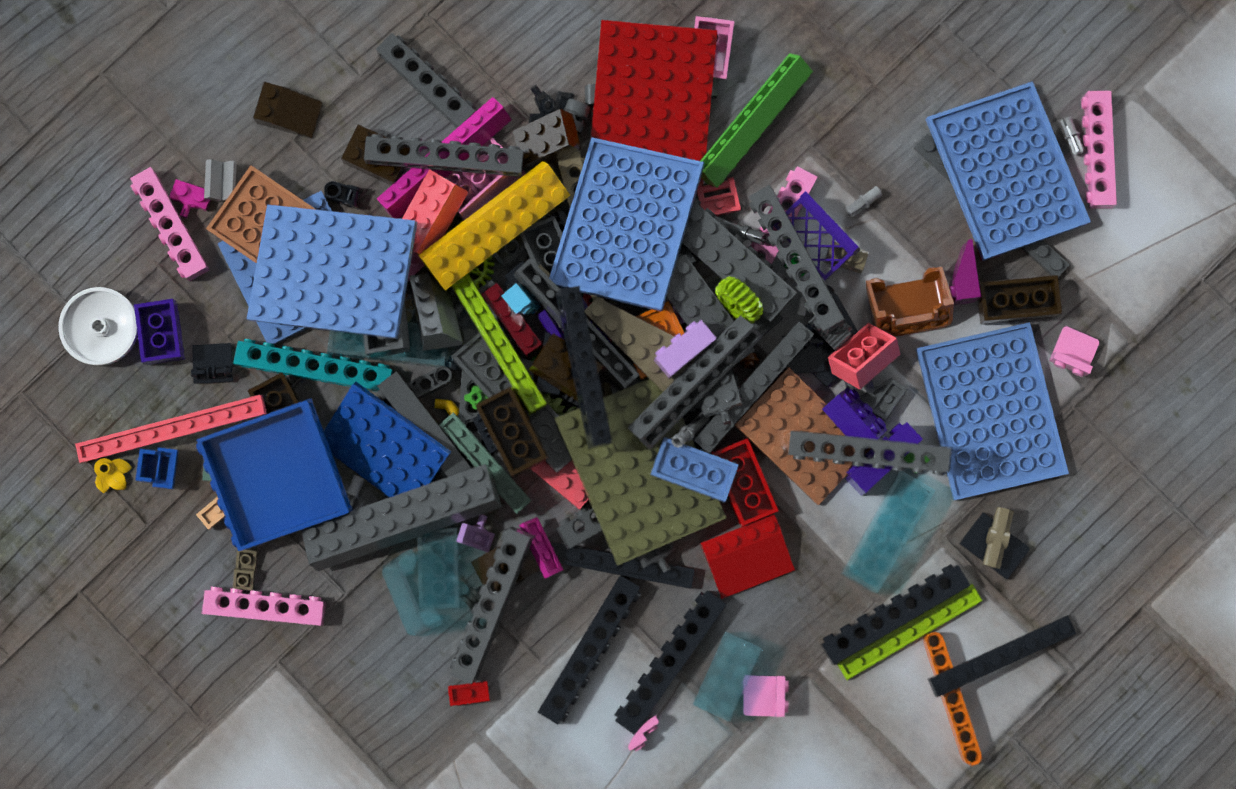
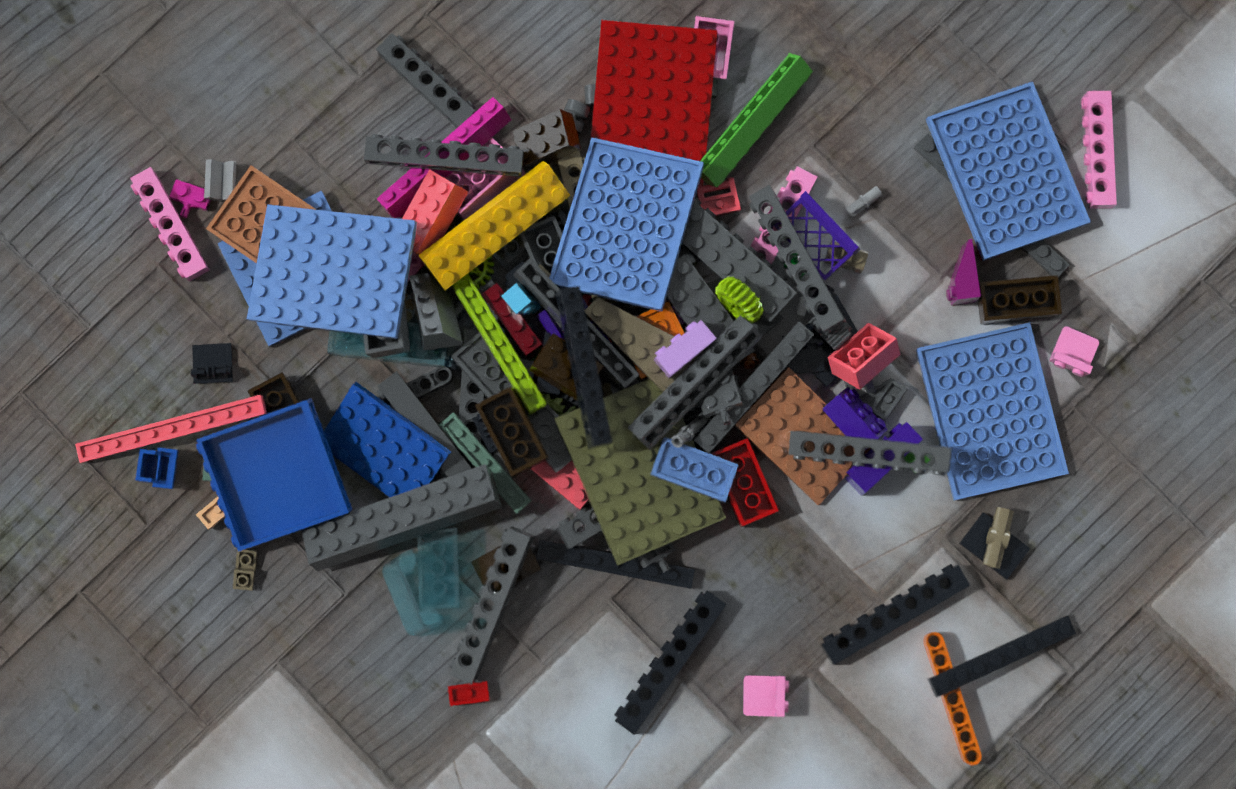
white dish [59,287,138,366] -> none
yellow plate [94,458,132,493] -> none
dark purple brick [134,299,185,365] -> none
bright pink brick [202,587,326,626] -> none
teal brick [233,339,394,392] -> none
dark brown slope [253,82,323,139] -> none
black piece [324,181,363,209] -> none
dark brown brick [341,124,410,185] -> none
light grey axle [346,475,365,506] -> none
yellow arm [434,399,459,418] -> none
lavender plate [456,515,495,552] -> none
pearl dark grey wheel [460,586,481,610] -> none
bright green plate [464,386,487,410] -> none
dark pink plate [519,517,563,579] -> none
black piece [528,85,574,124] -> none
black brick [538,575,641,725] -> none
bright pink slope [628,715,659,752] -> none
clear light blue brick [693,632,763,722] -> none
red slope [700,514,795,599] -> none
dark grey pin [714,216,767,245] -> none
lime tile [837,584,983,680] -> none
clear light blue brick [840,471,936,594] -> none
dark orange windscreen [866,267,954,337] -> none
light grey axle [1060,117,1084,155] -> none

